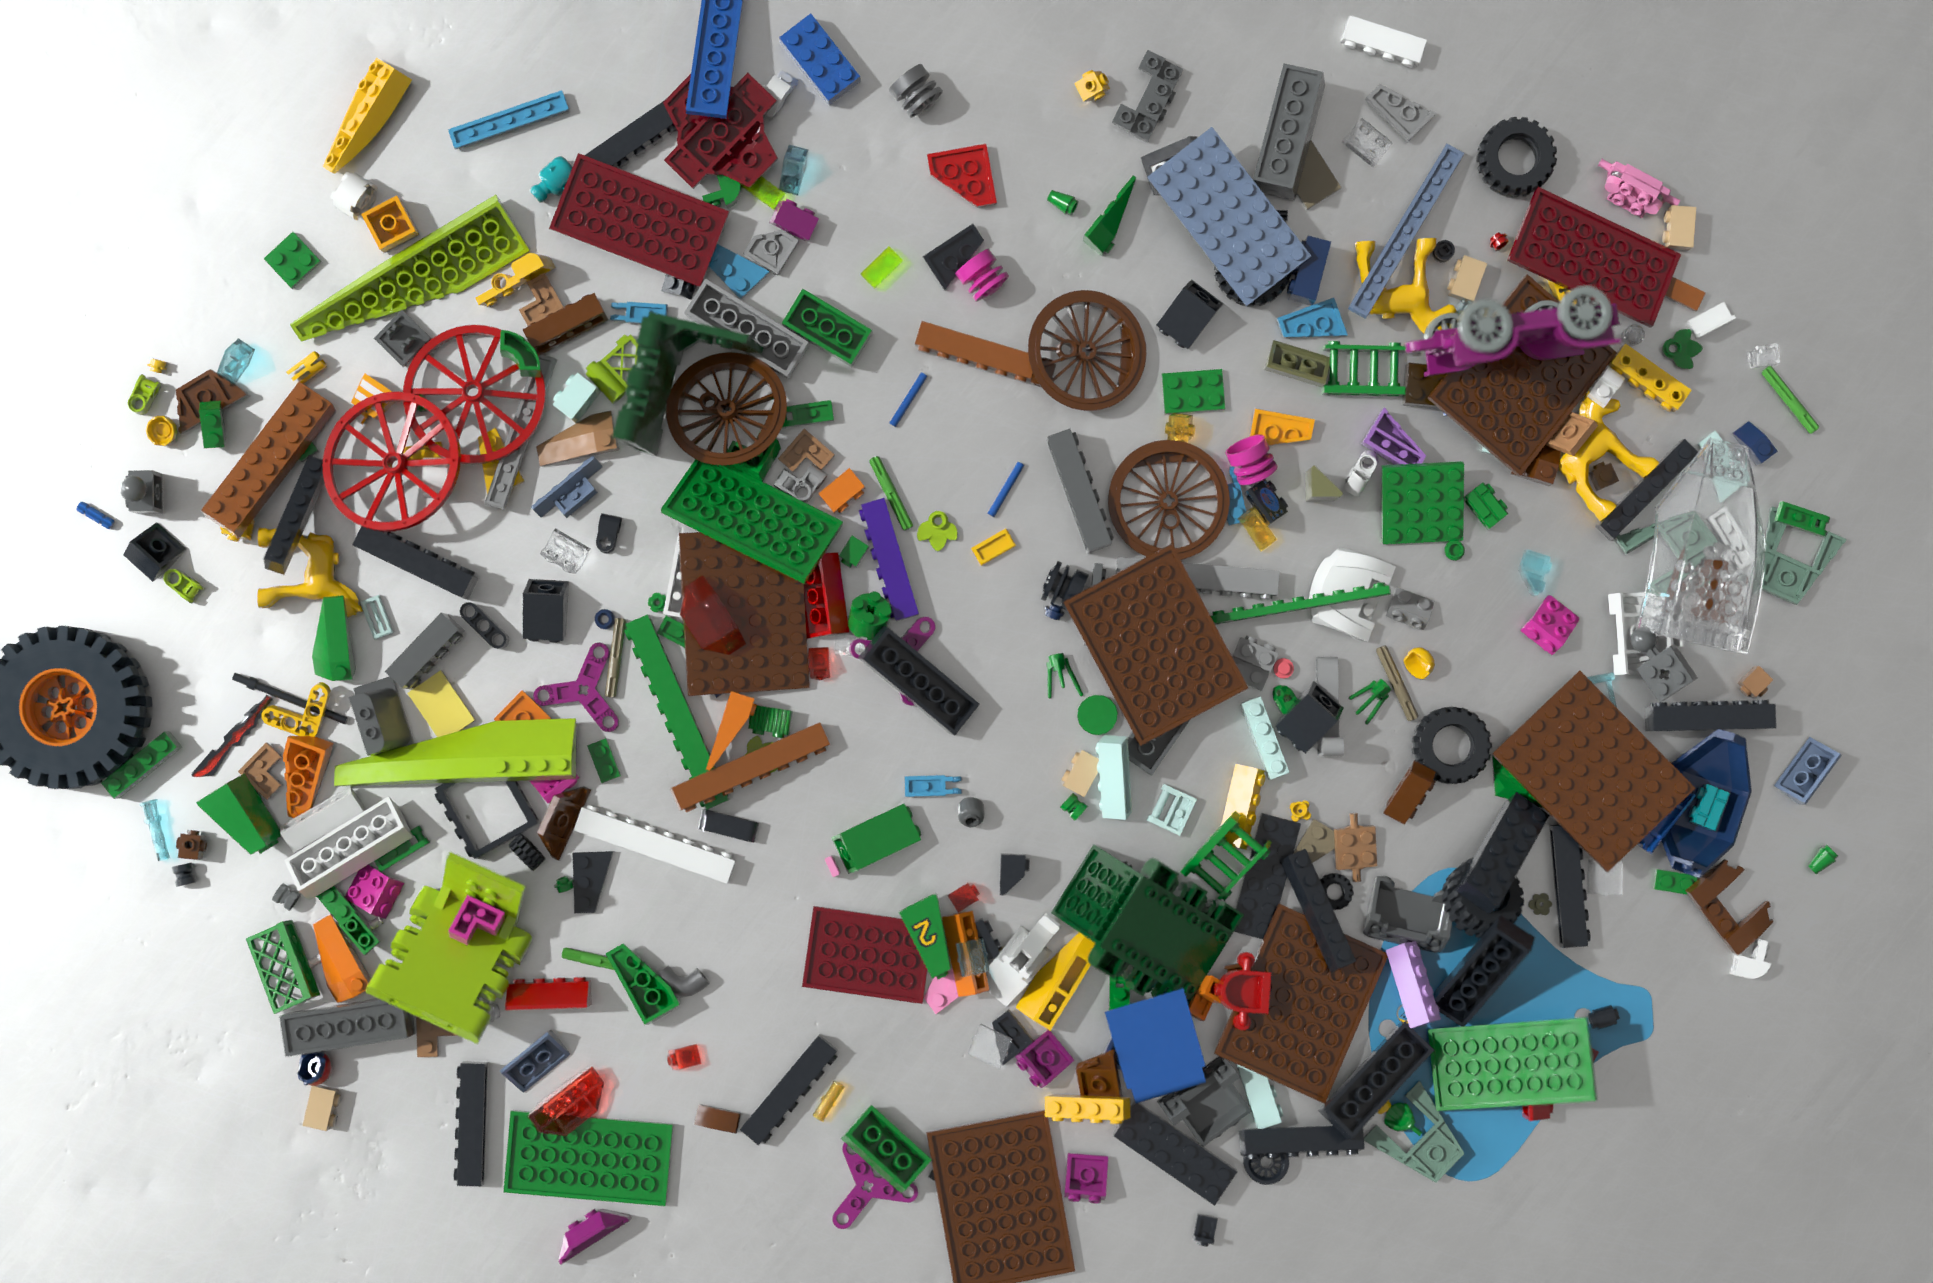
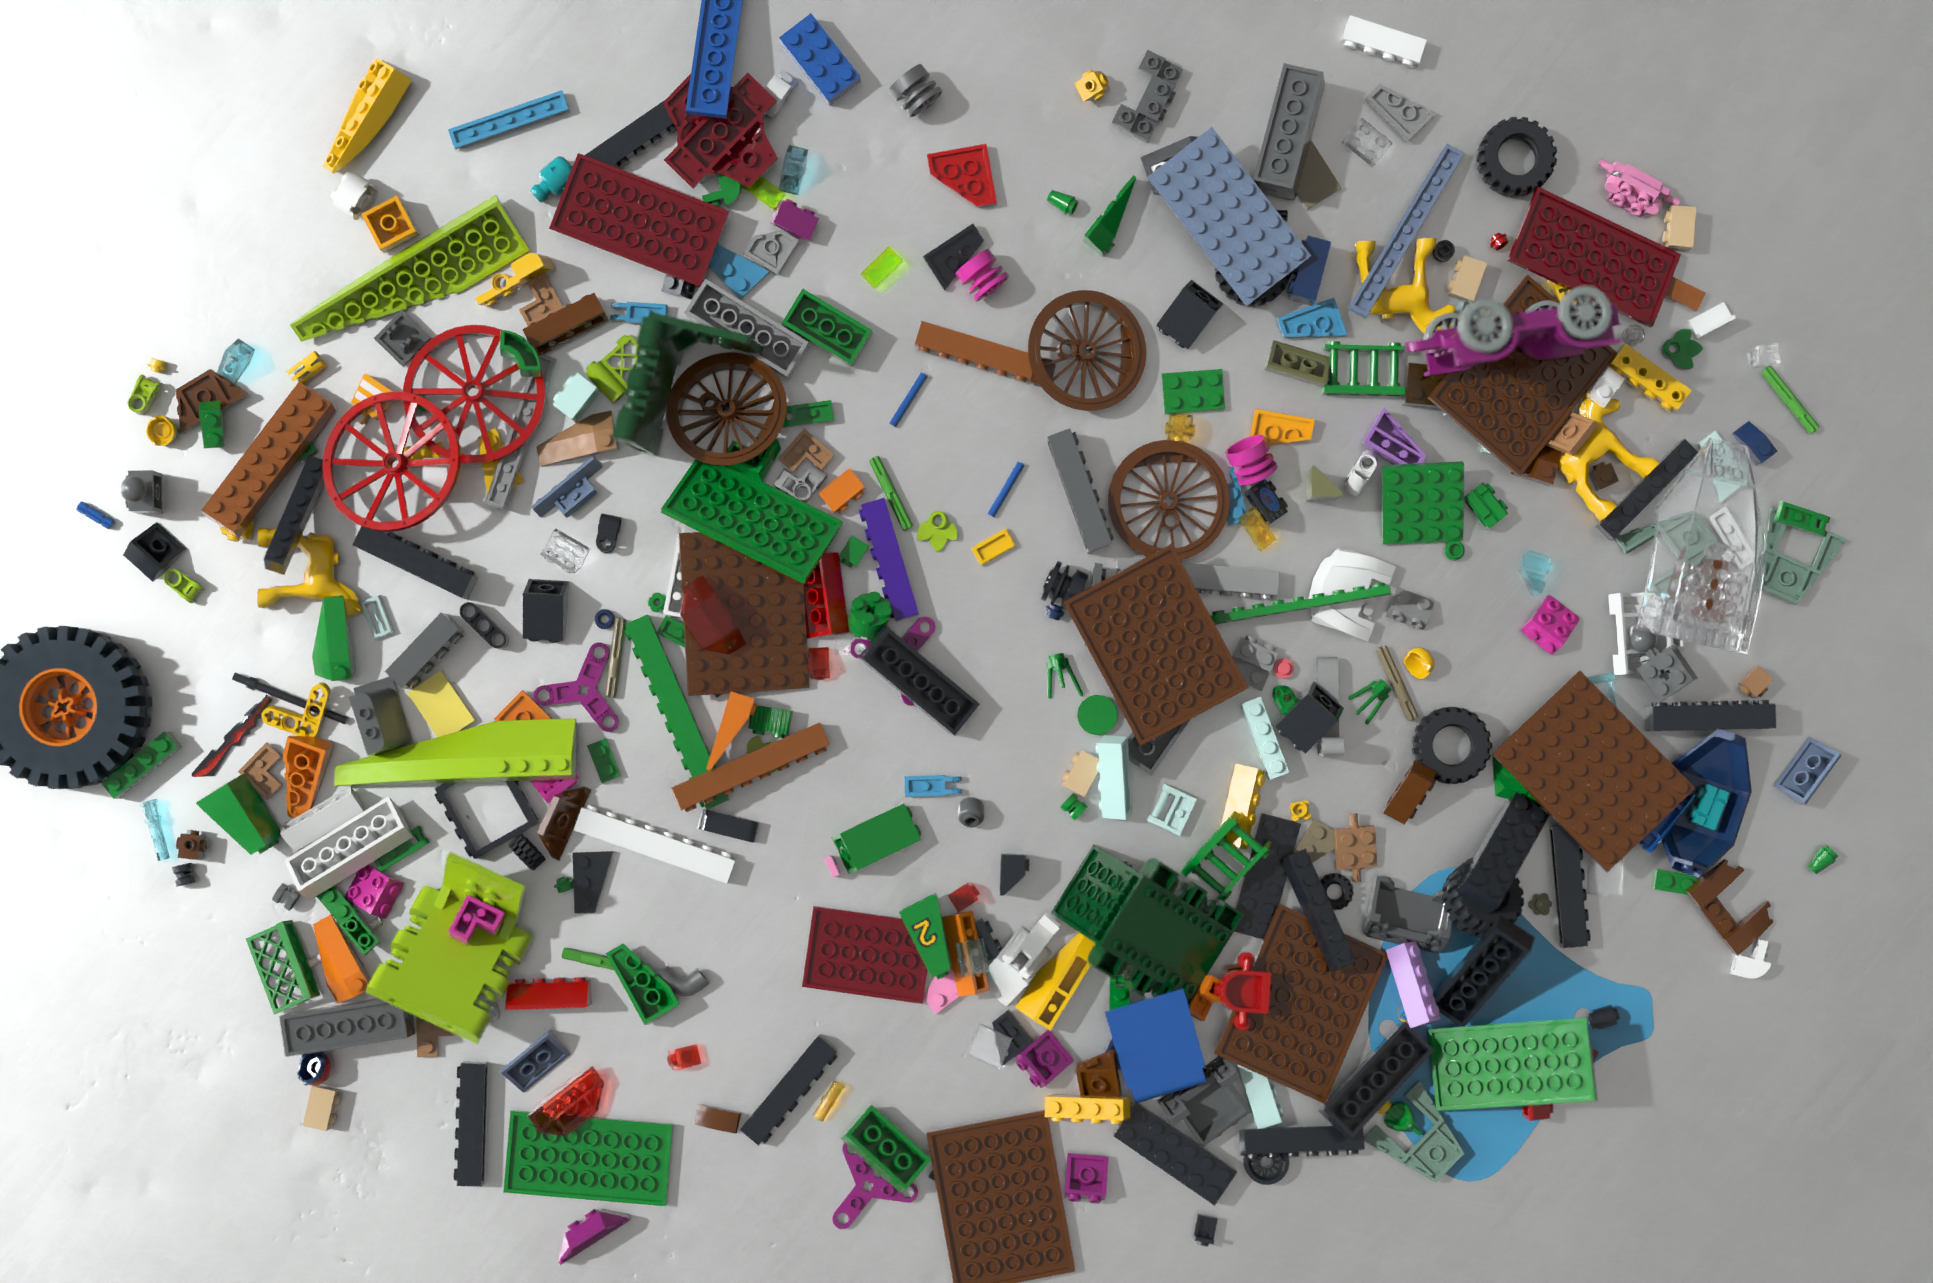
green plate [263,232,321,289] -> none

